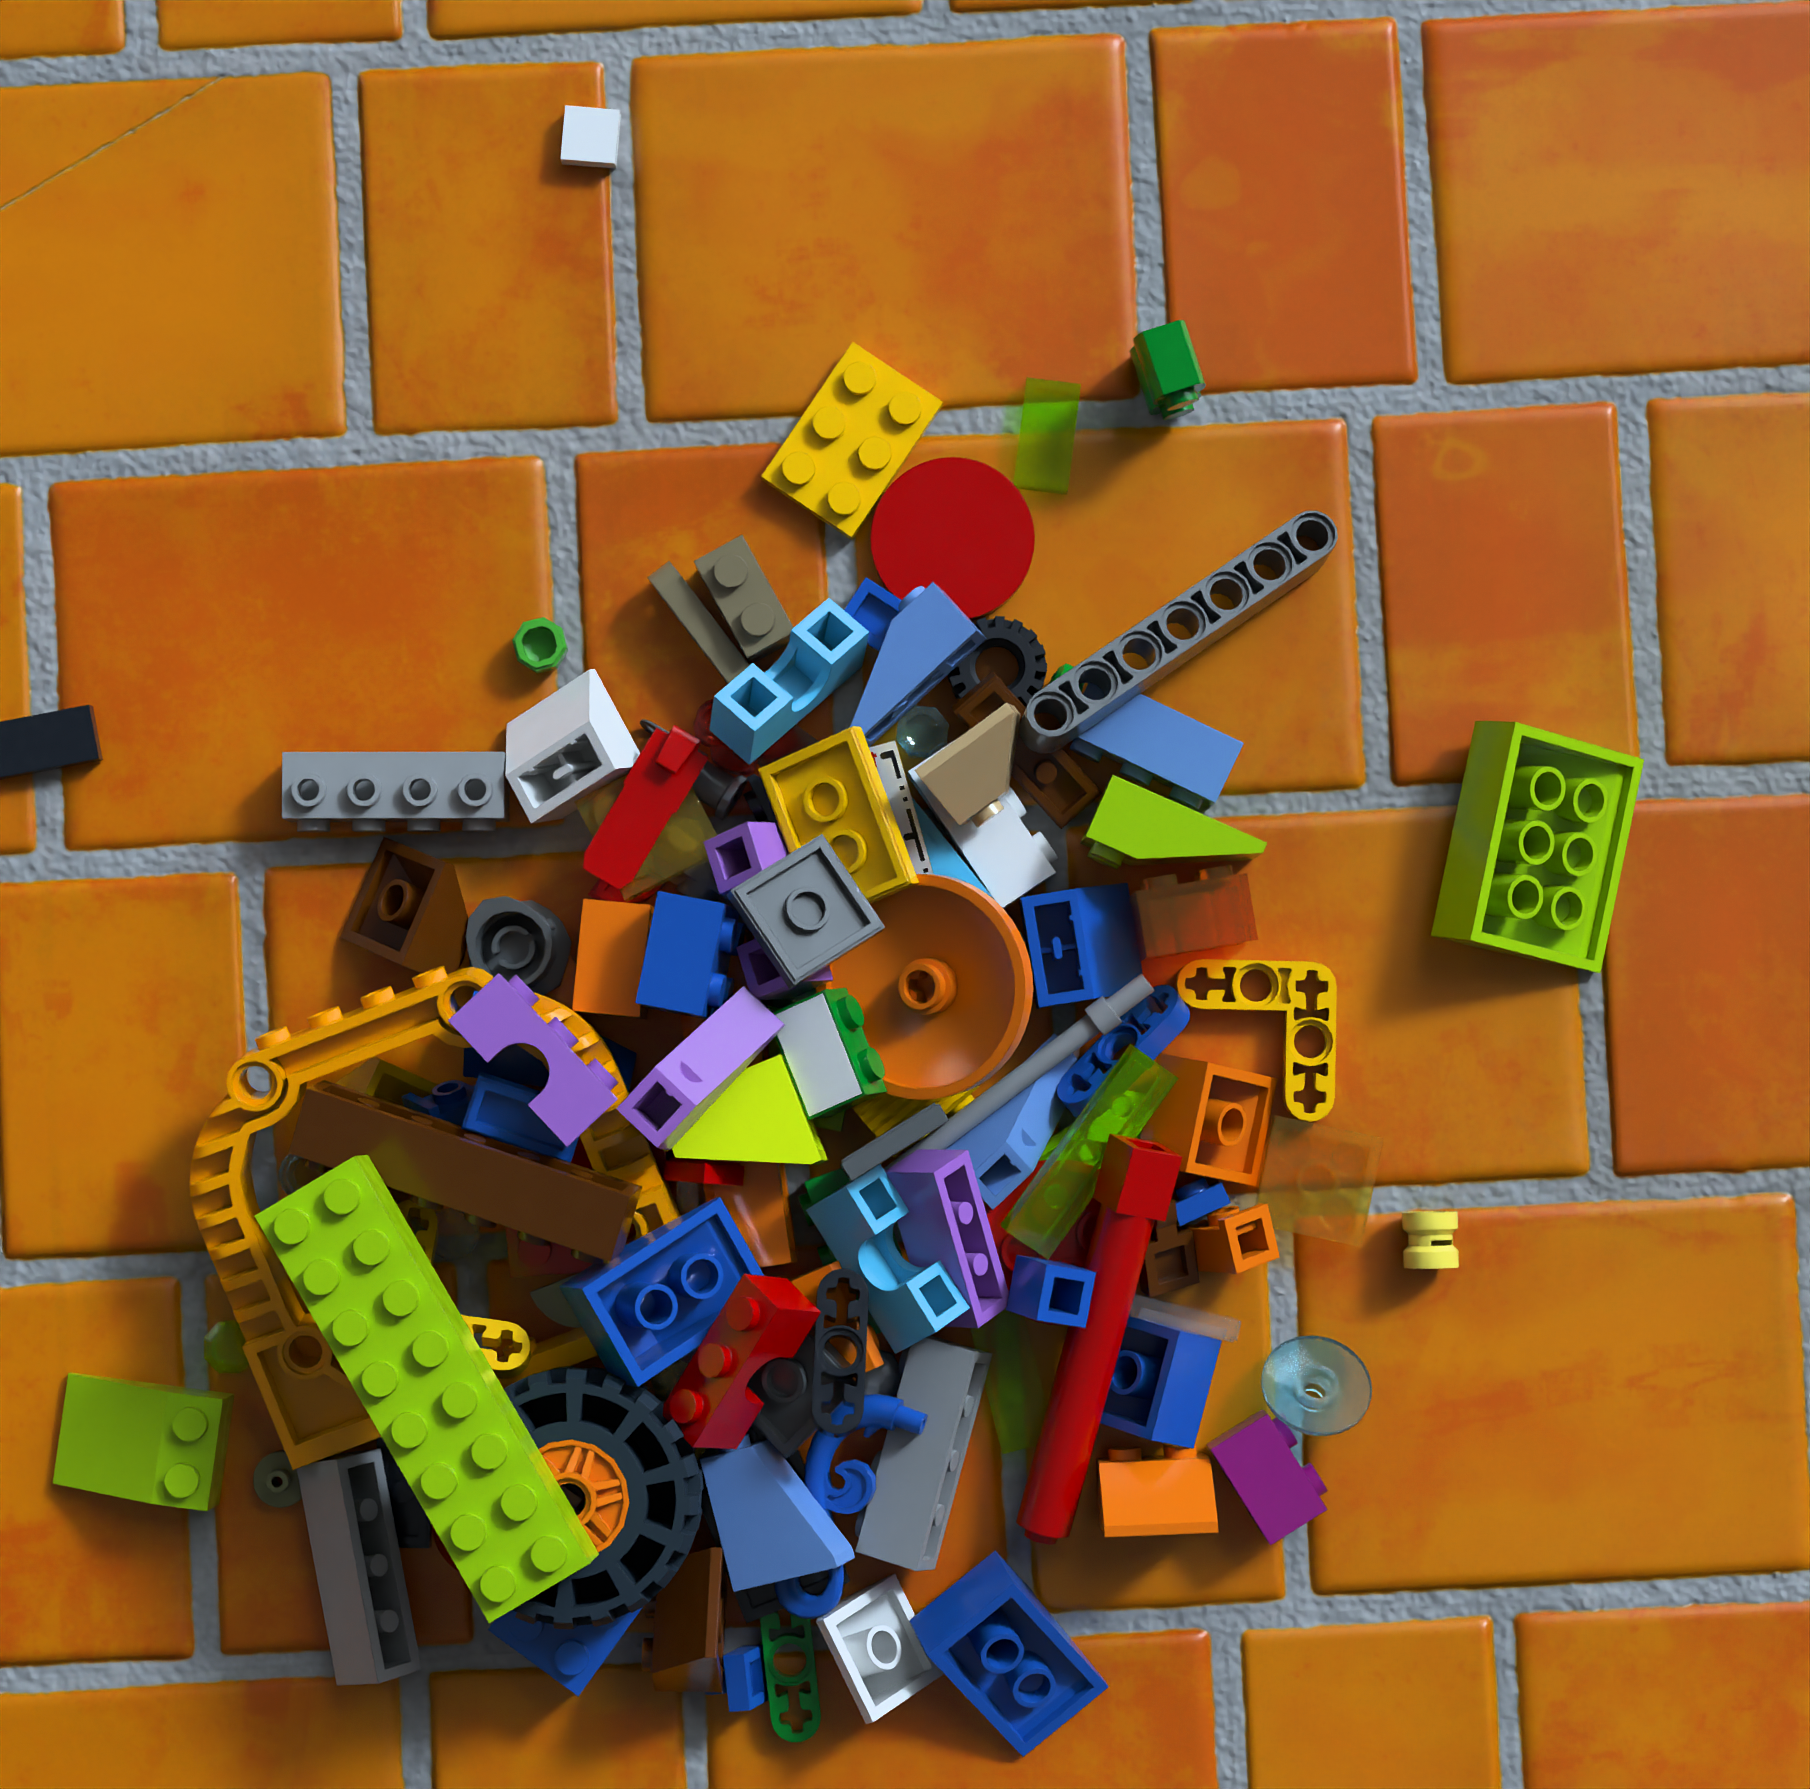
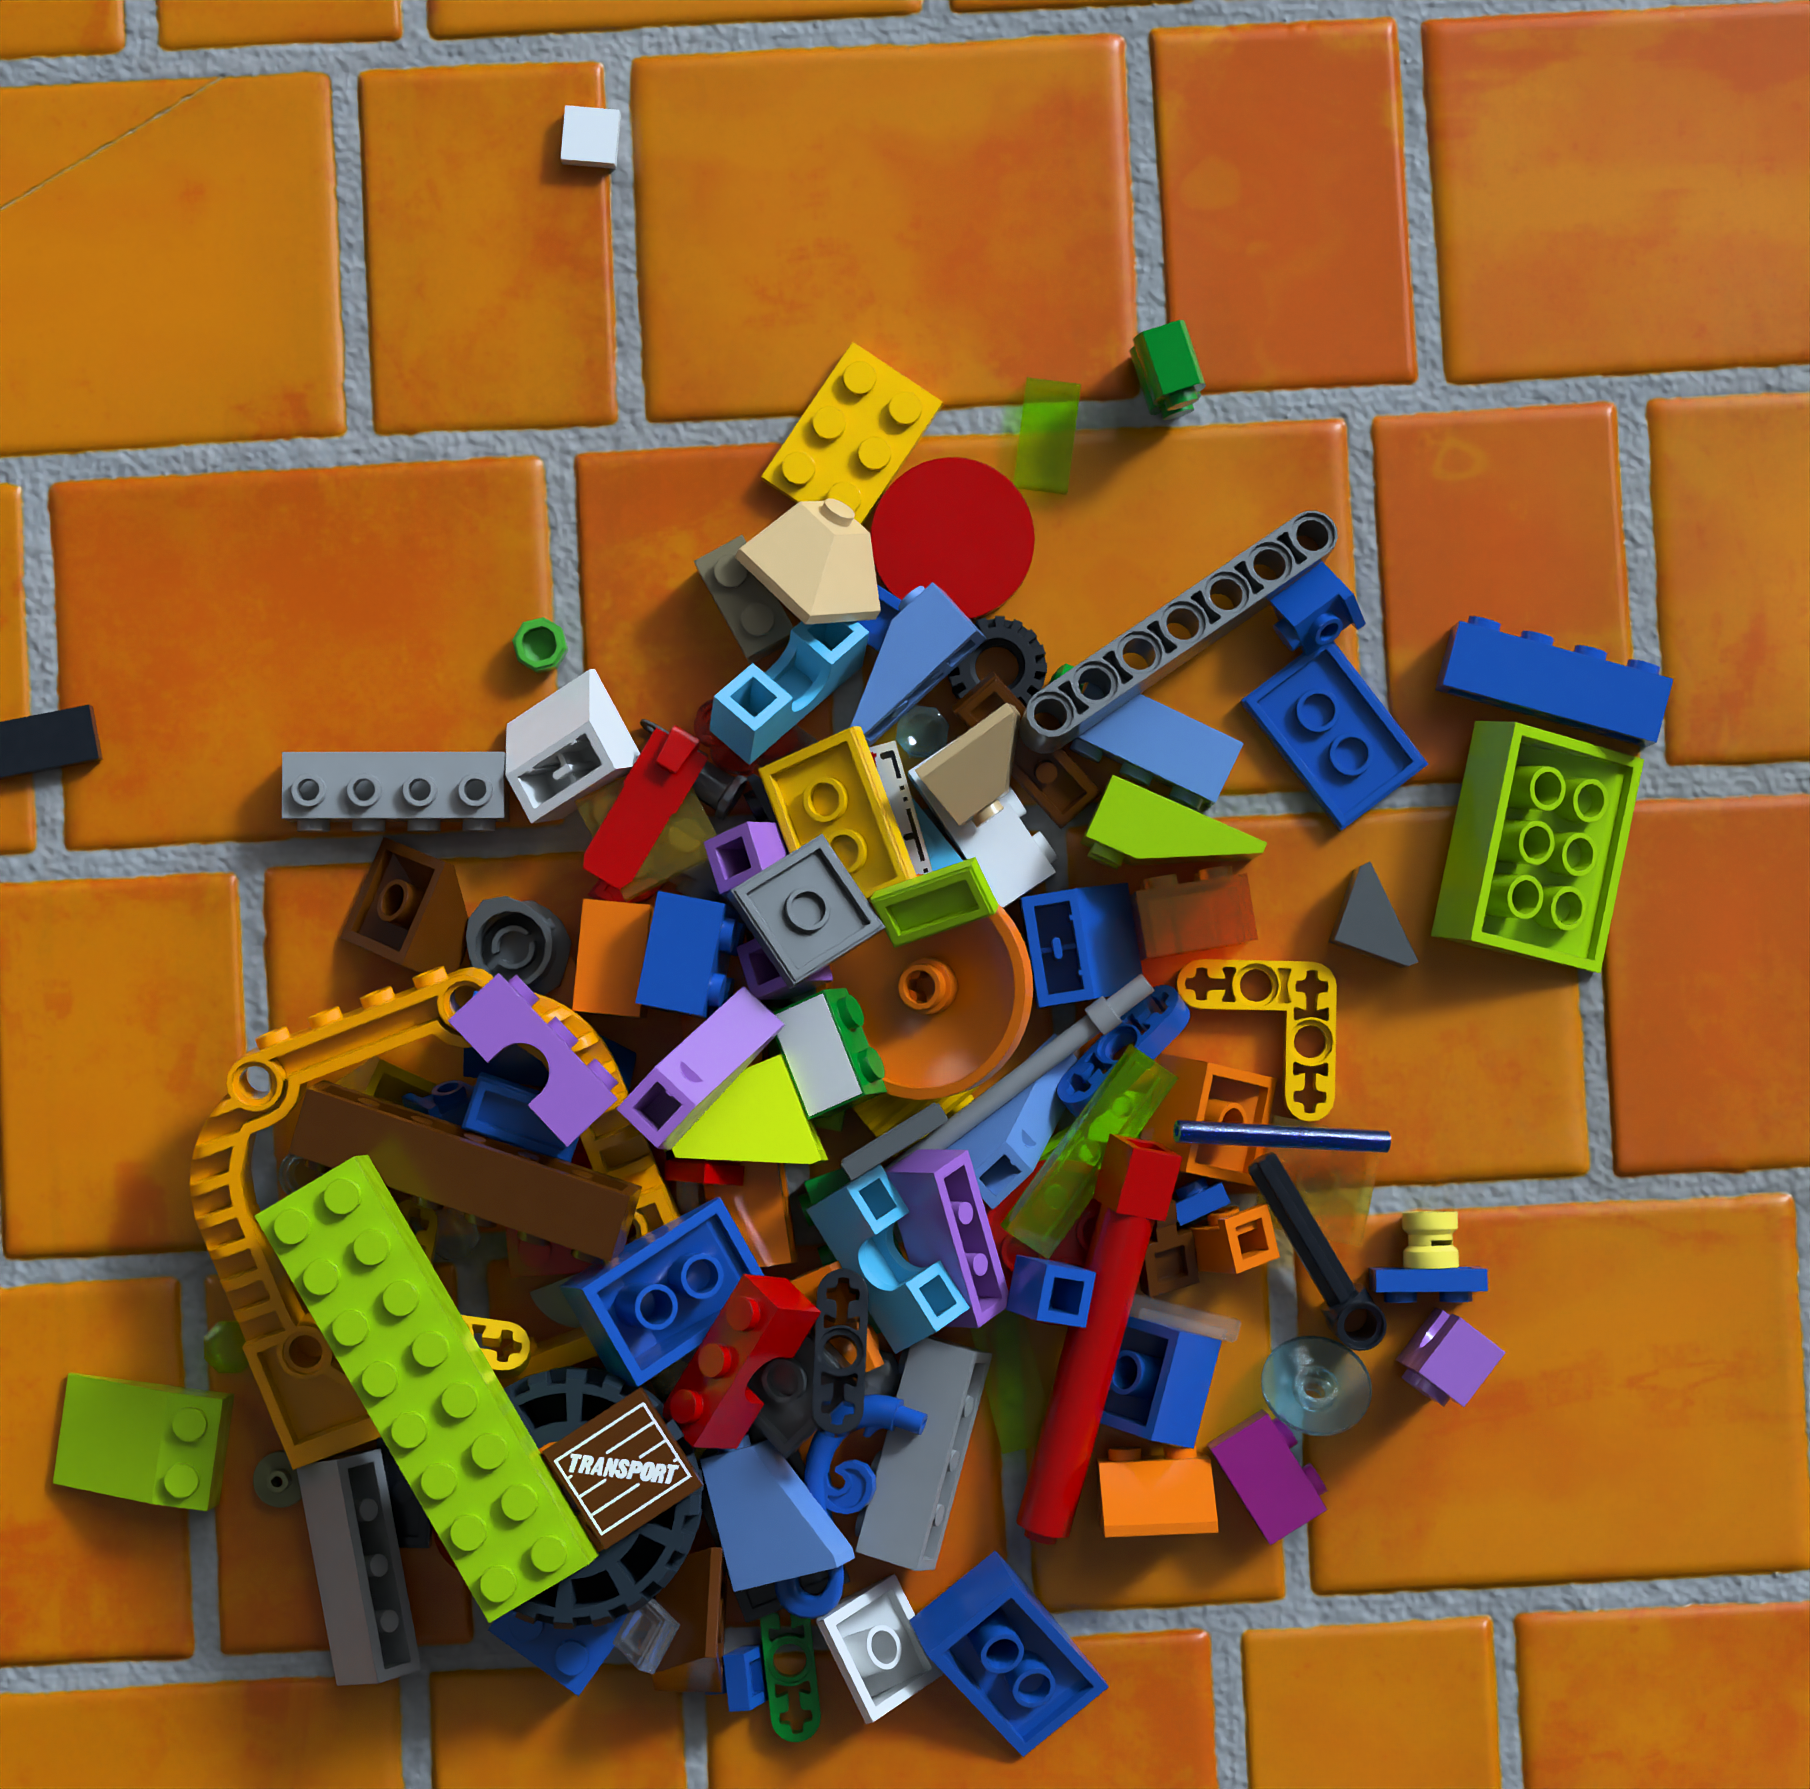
dark tan beam [647,561,750,684] -> none
none -> reddish brown tile [542,1387,704,1550]
none -> clear tile [613,1598,680,1675]
none -> tan slope [735,498,881,625]
none -> lime tile [870,857,999,948]
none -> clear blue piece [1173,1120,1391,1153]
none -> blue tile [1240,641,1428,832]
none -> black axle [1248,1152,1387,1351]
none -> blue brick [1269,562,1366,657]
none -> dark grey slope [1328,862,1419,968]
none -> blue plate [1369,1266,1488,1303]
none -> medium lavender arch [1395,1307,1506,1407]
none -> blue brick [1435,616,1673,748]

